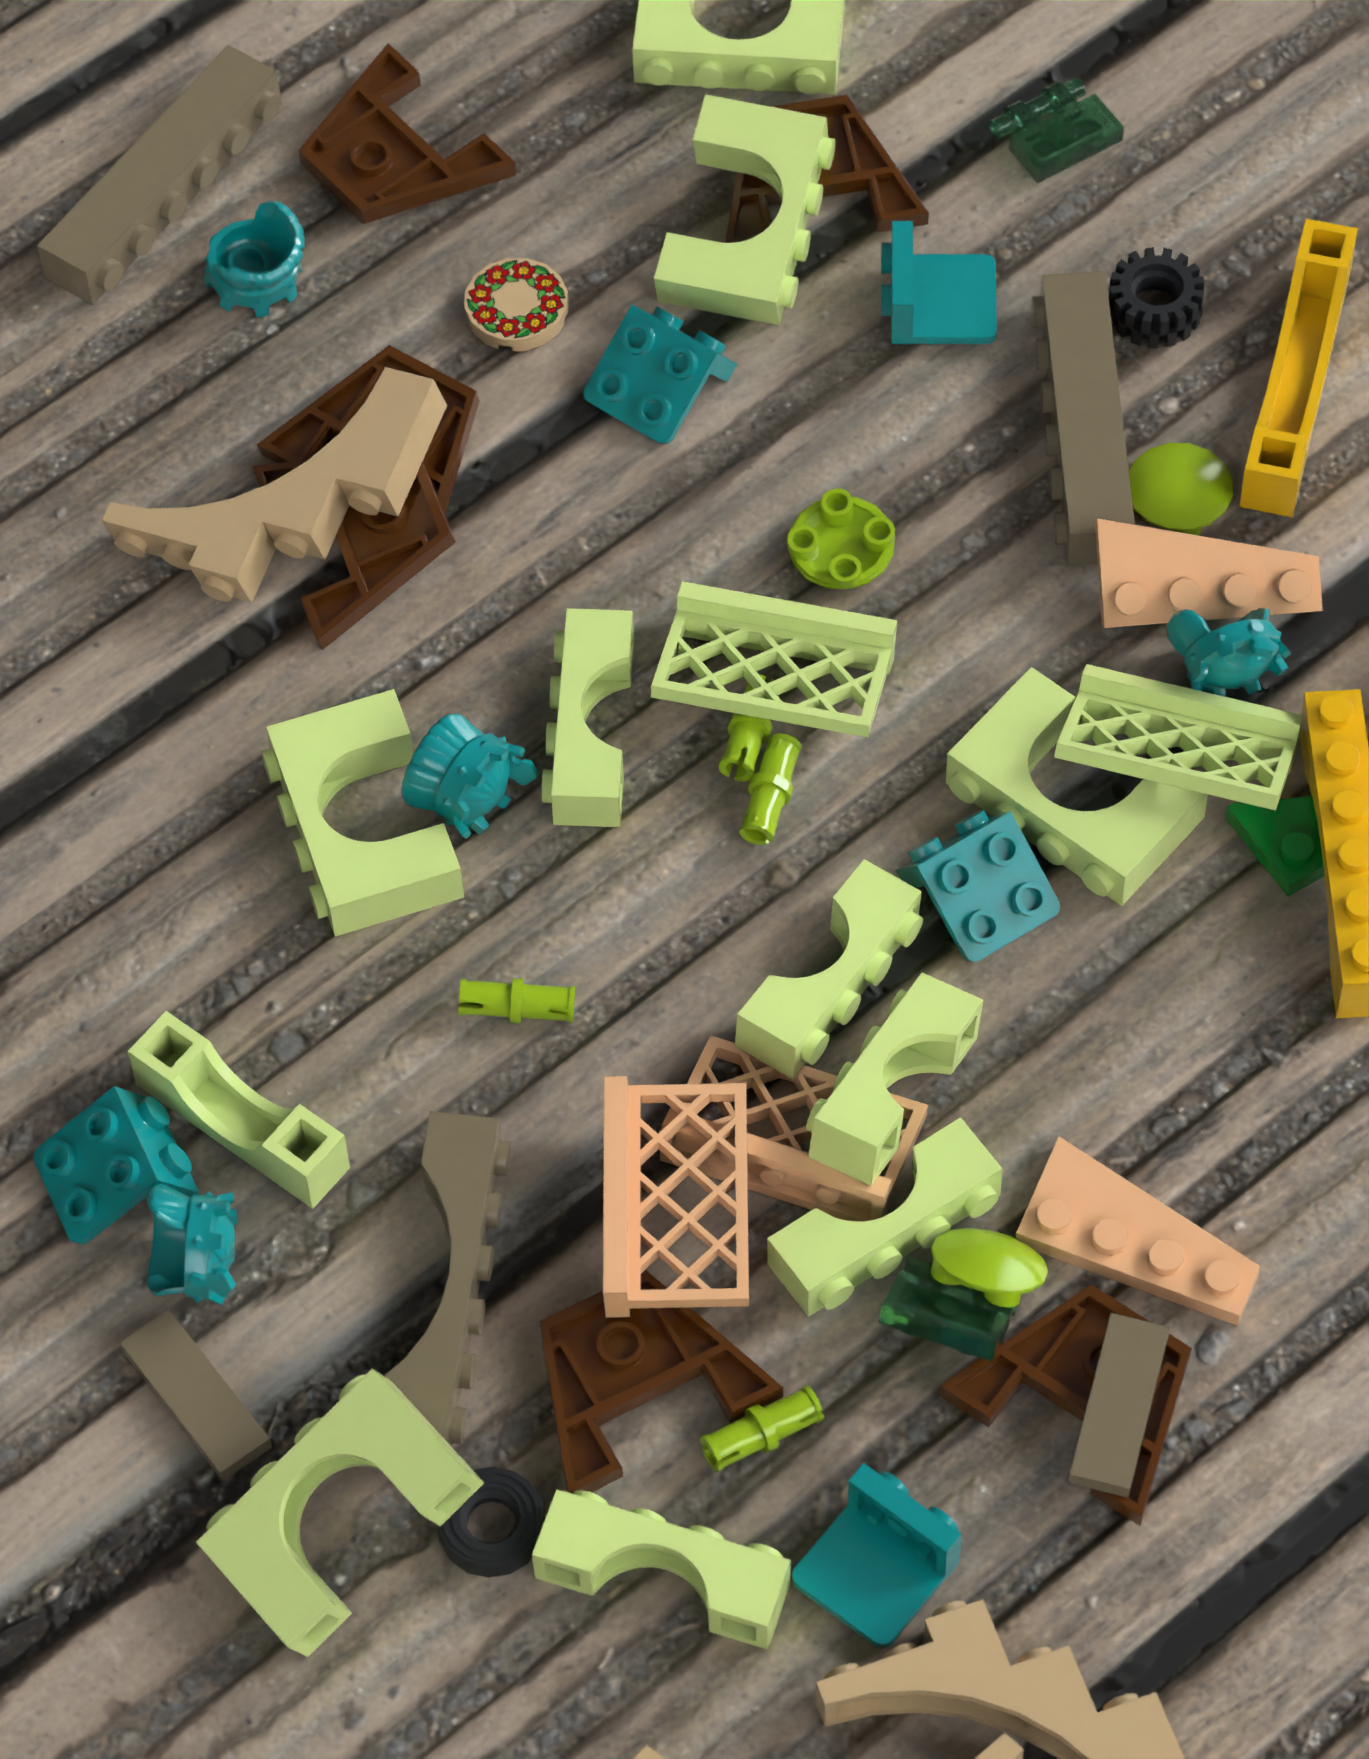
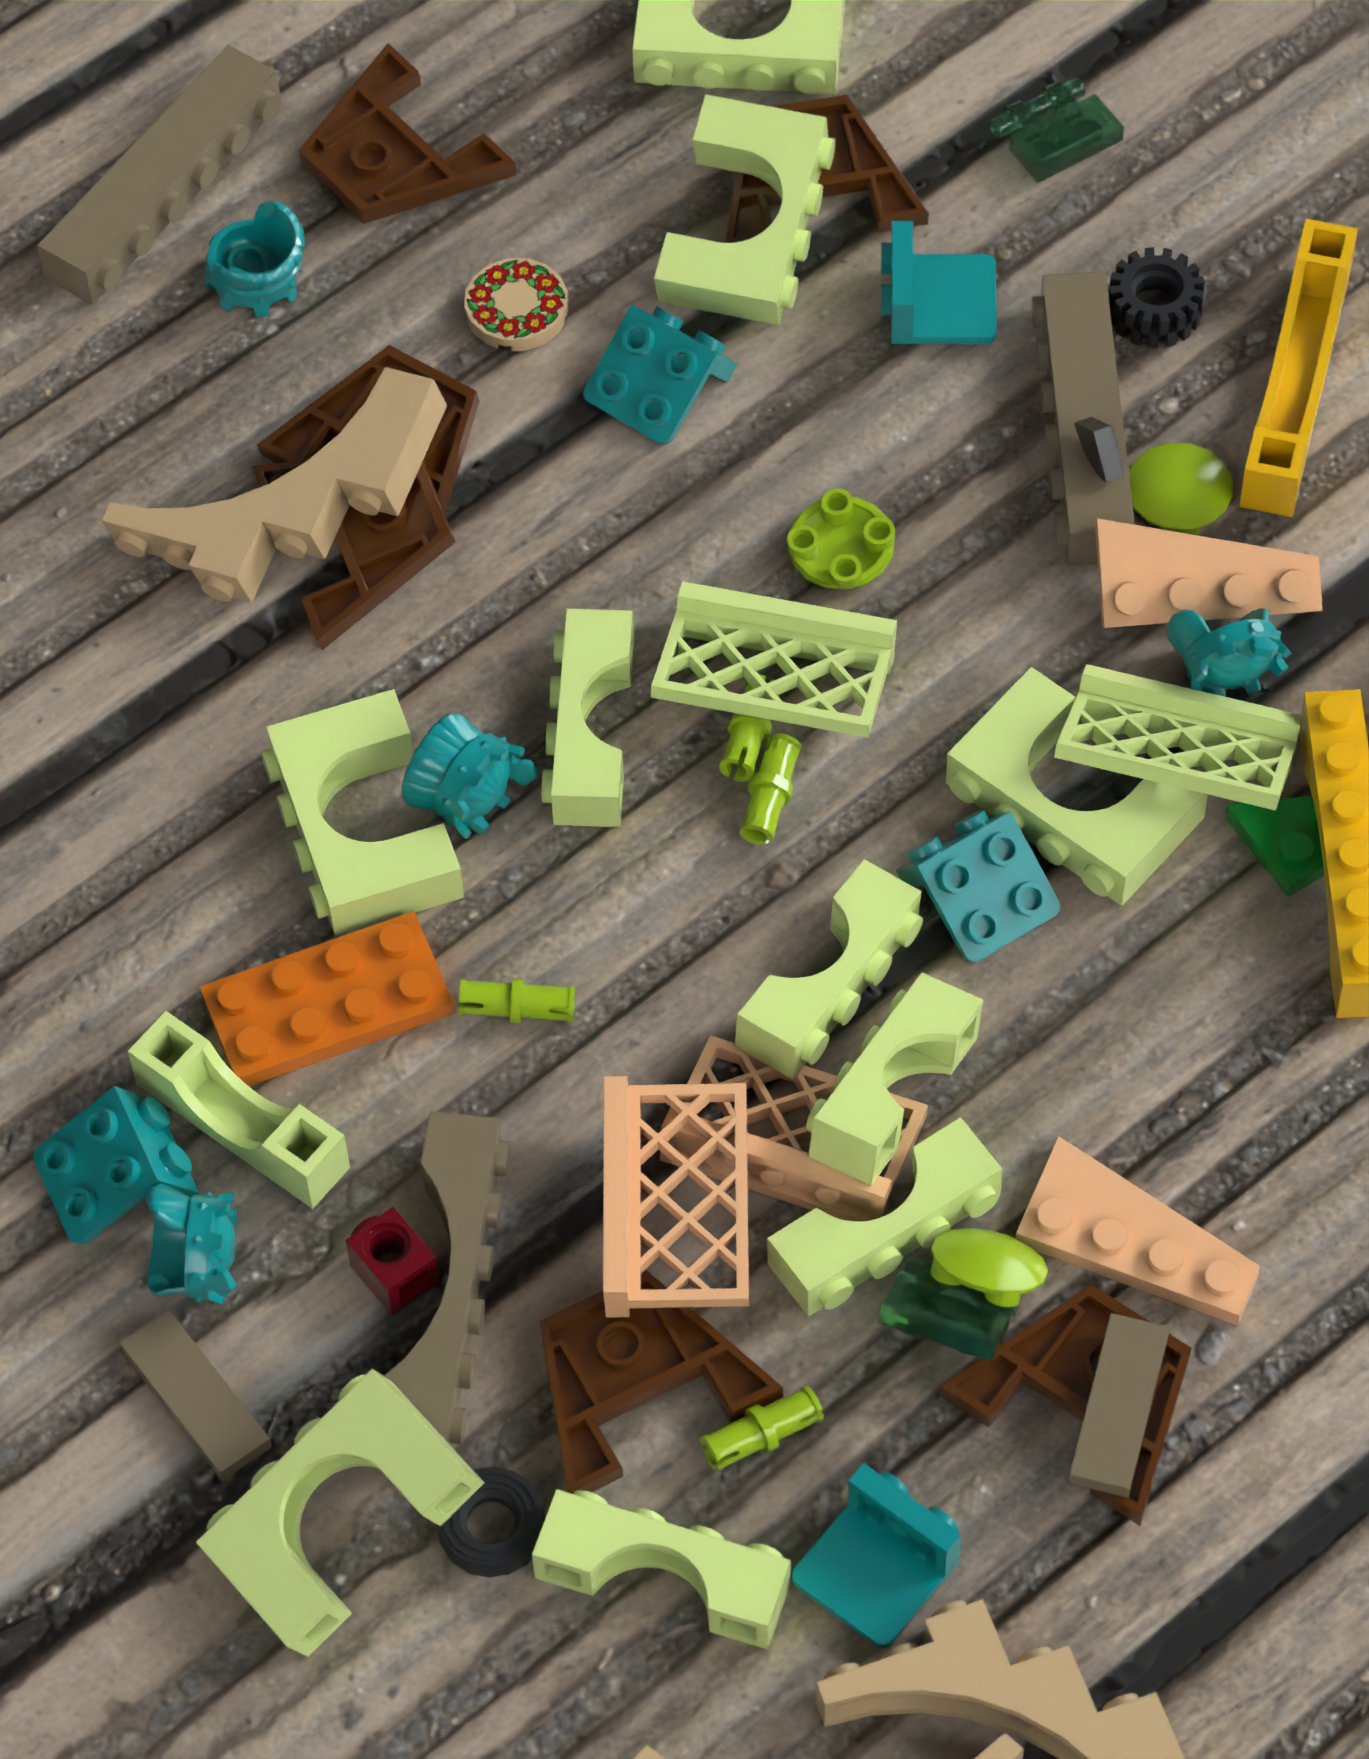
none -> orange plate [199,911,455,1087]
none -> dark red brick [345,1207,440,1316]
none -> black tile [1074,417,1124,483]

